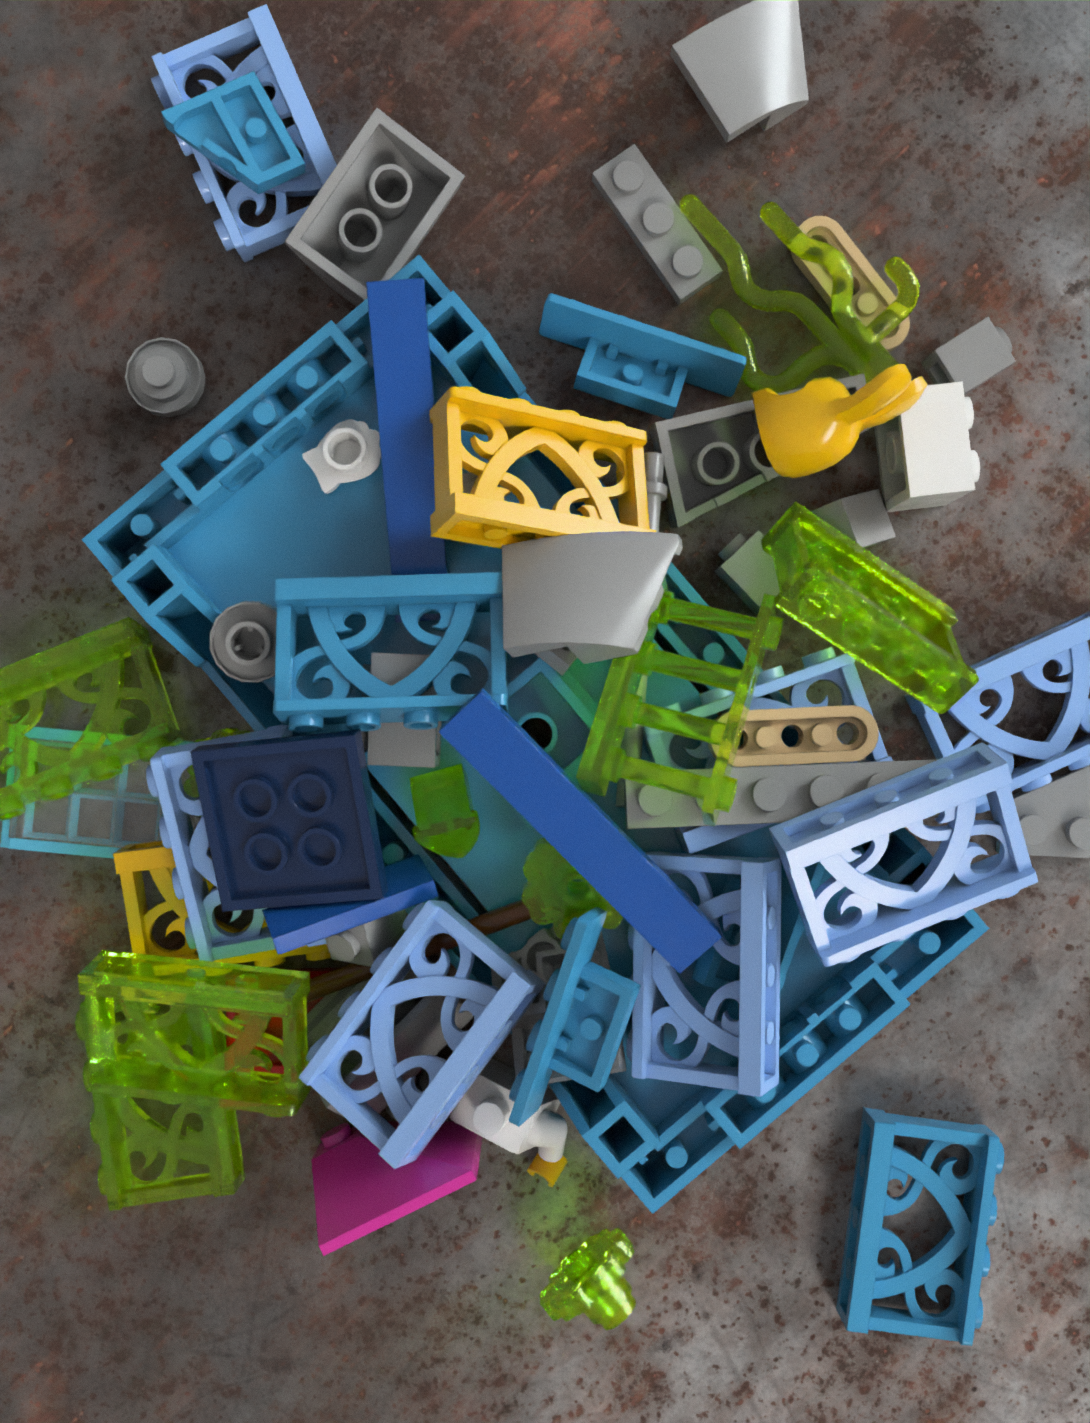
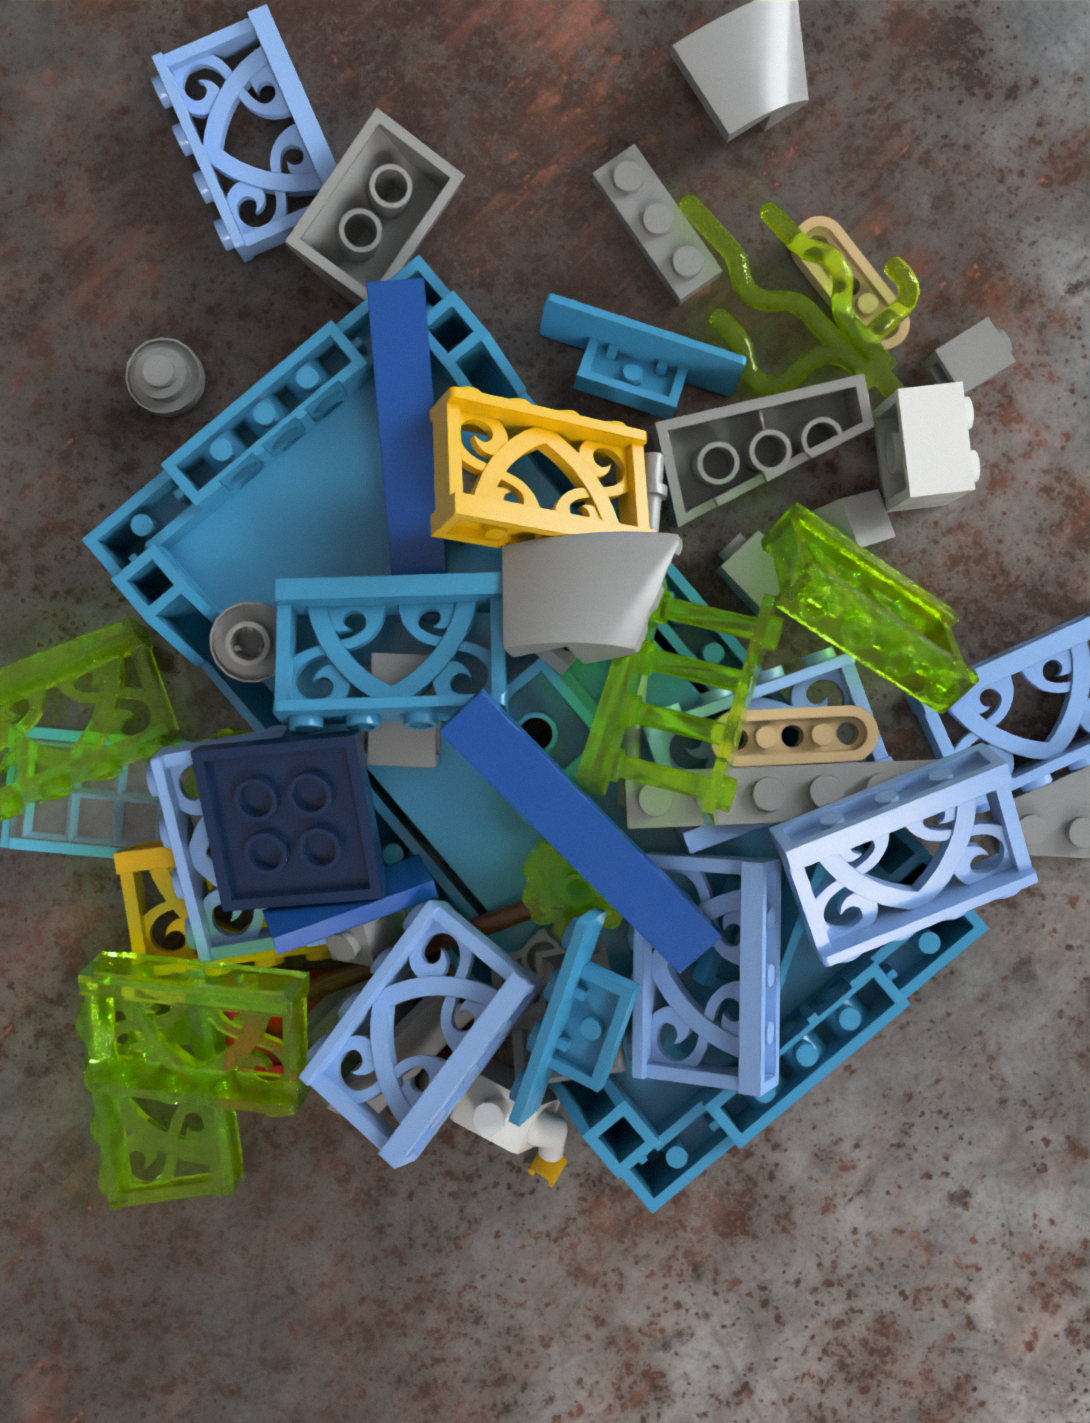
dark azure wing [161,71,306,194] -> none
white animal [302,419,381,494] -> none
dark pink slope [311,1121,483,1256] -> none
clear neon green tile [409,763,480,858] -> none
clear neon green plant [539,1227,636,1330] -> none
yellow piece [751,364,928,478] -> none
dark azure fence [836,1107,1004,1346] -> none

